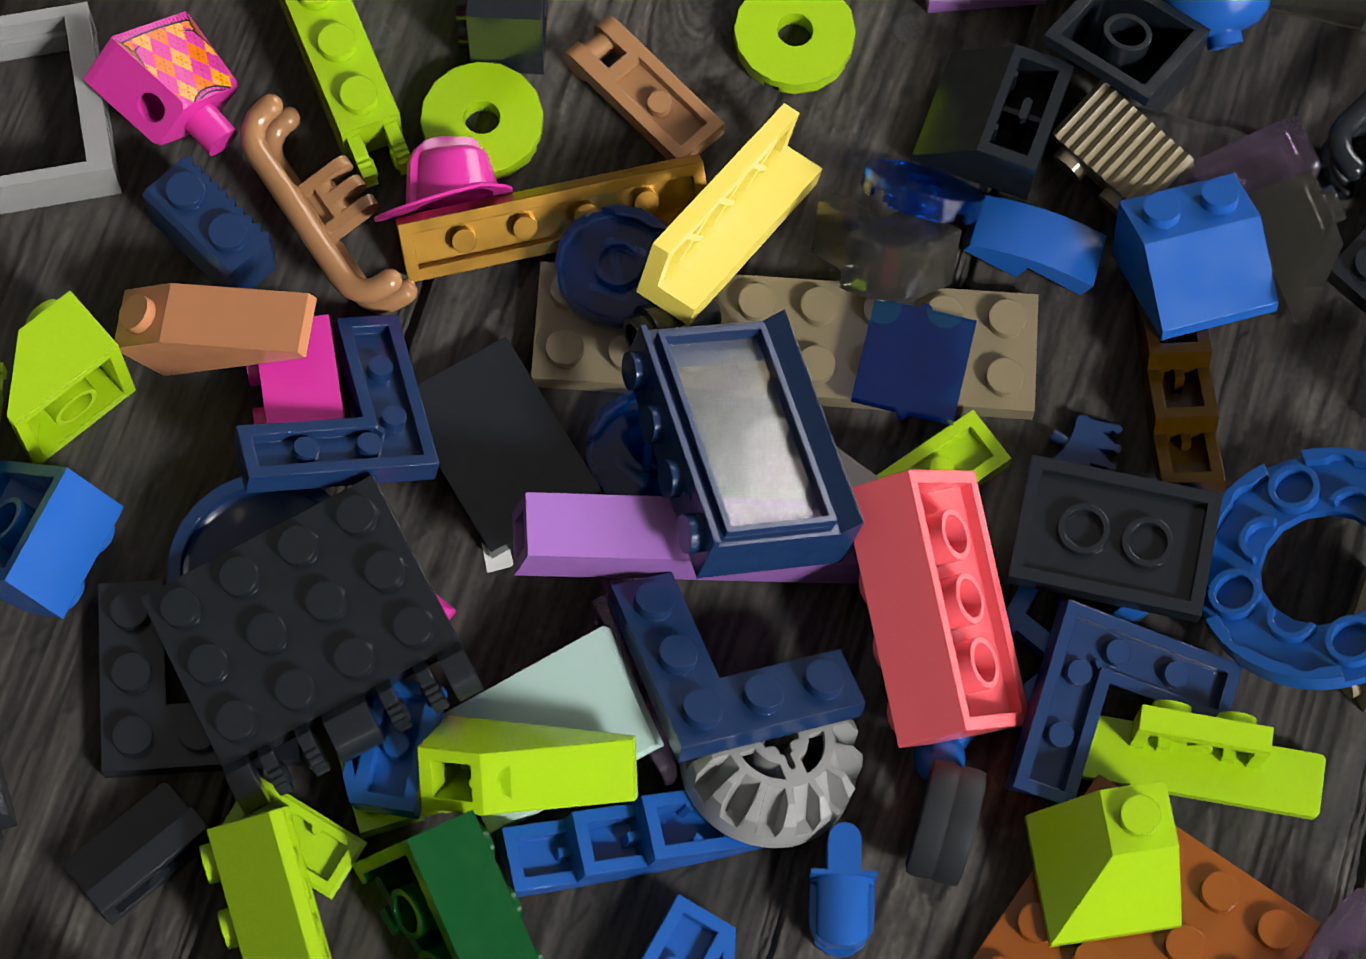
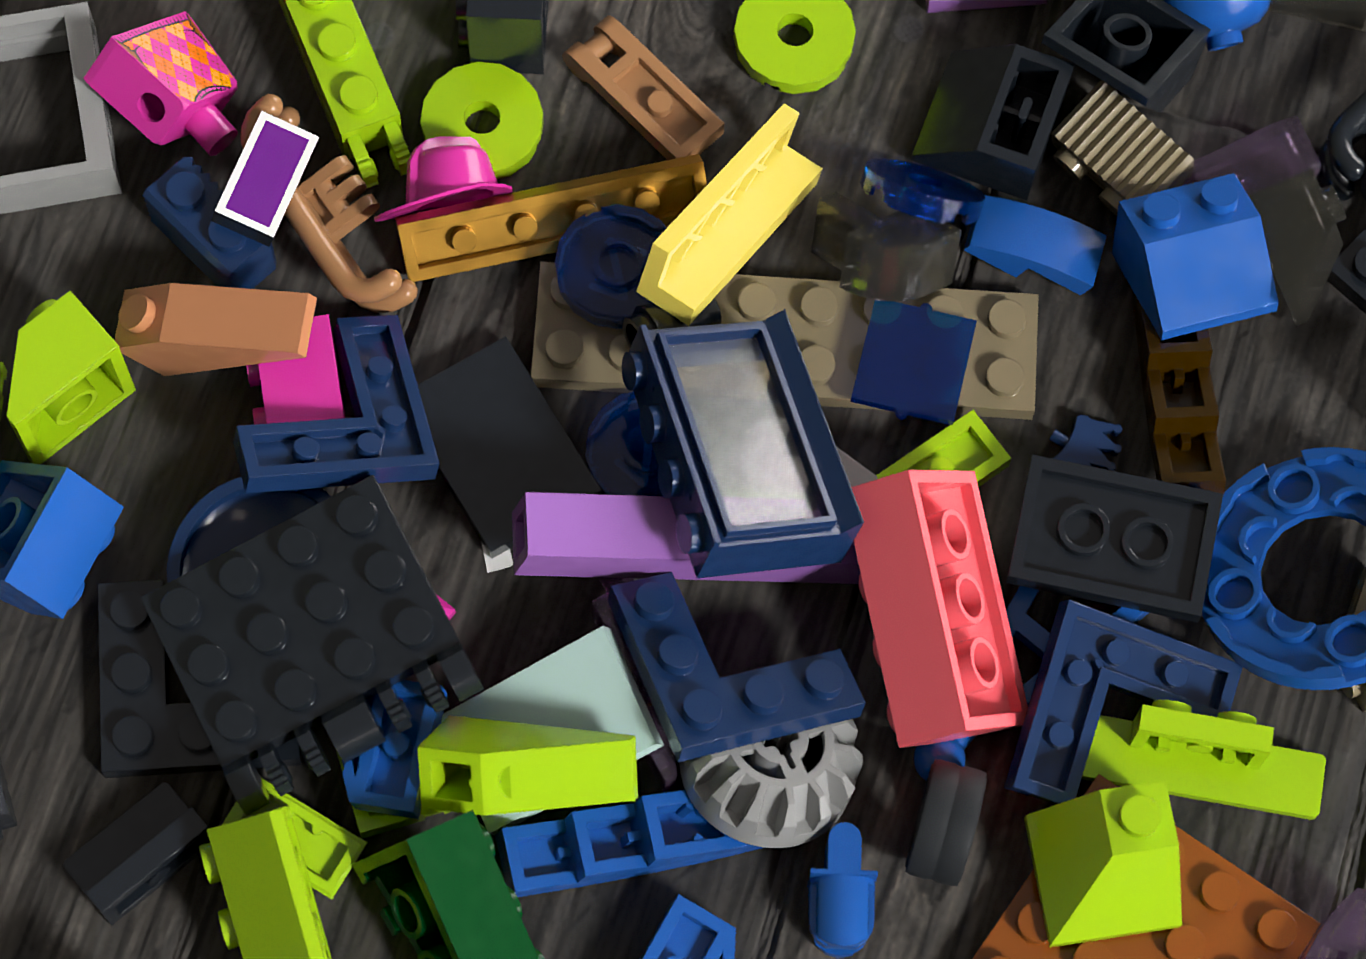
none -> tile [211,111,319,247]

